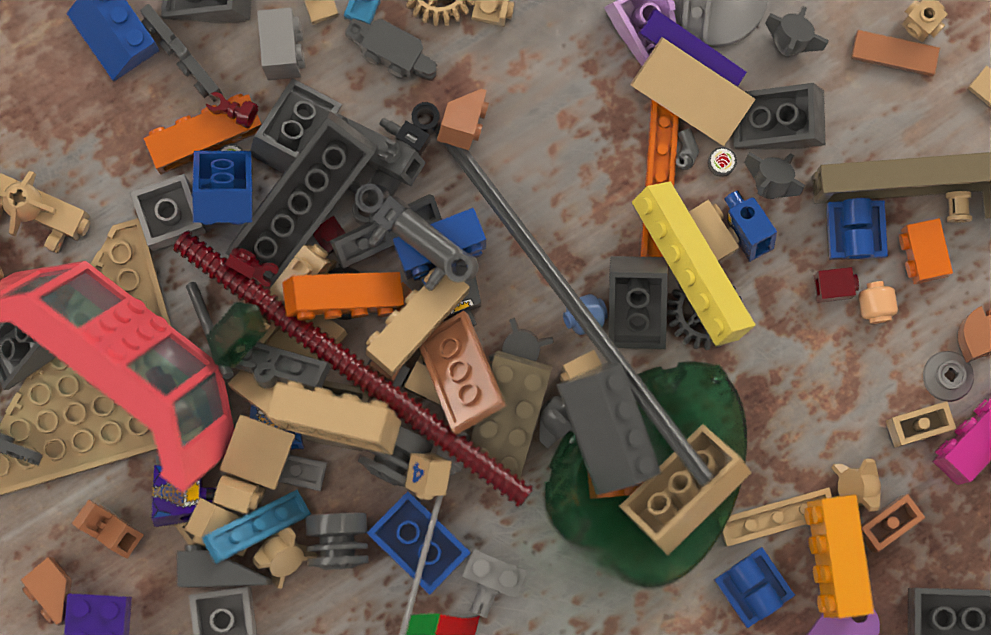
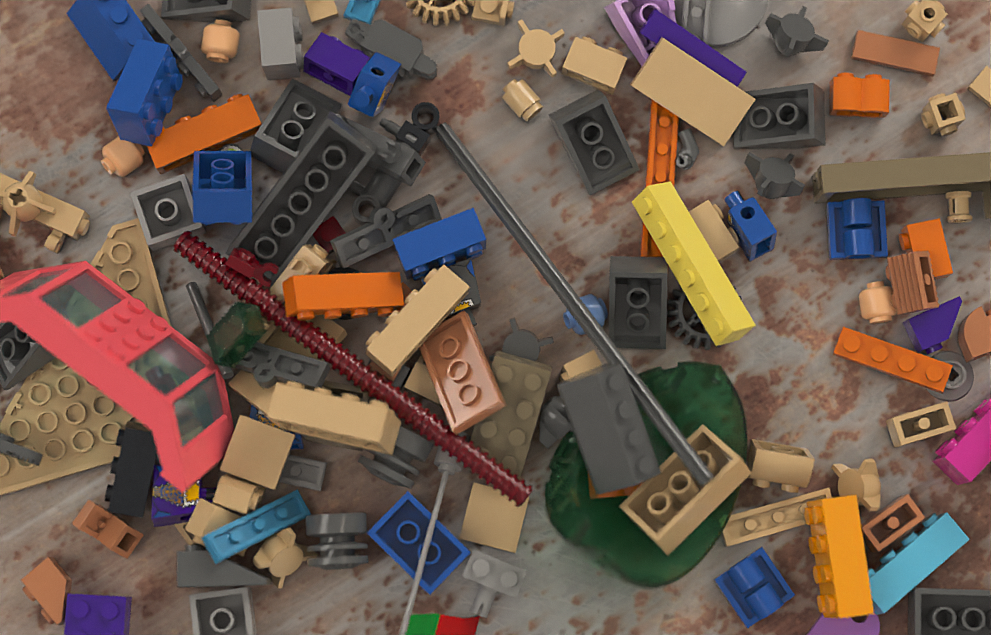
dark red piece [205,92,259,129] -> none
dark grey piece [355,184,479,291] -> none
tan brick [405,453,452,500] -> none
nougat slope [437,89,489,150] -> none
tile [708,147,737,176] -> none
dark red brick [814,267,859,303] -> none
none -> light nougat head [101,136,145,177]
none -> black brick [104,421,157,518]
none -> blue brick [106,39,183,147]
none -> light nougat head [201,20,240,63]
none -> dark purple brick [303,32,370,96]
none -> blue torso [348,52,402,117]
none -> tan tile [459,482,529,553]
none -> tan brick [502,79,543,122]
none -> tan piece [507,19,565,78]
none -> dark grey slope [549,89,640,195]
none -> tan brick [561,37,627,95]
none -> tan brick [747,439,815,493]
none -> orange brick [829,73,890,118]
none -> orange plate [833,327,953,394]
none -> medium azure brick [868,512,969,615]
none -> nougat brick [886,251,940,315]
none -> dark purple slope [903,296,962,355]
none -> tan brick [921,93,966,136]

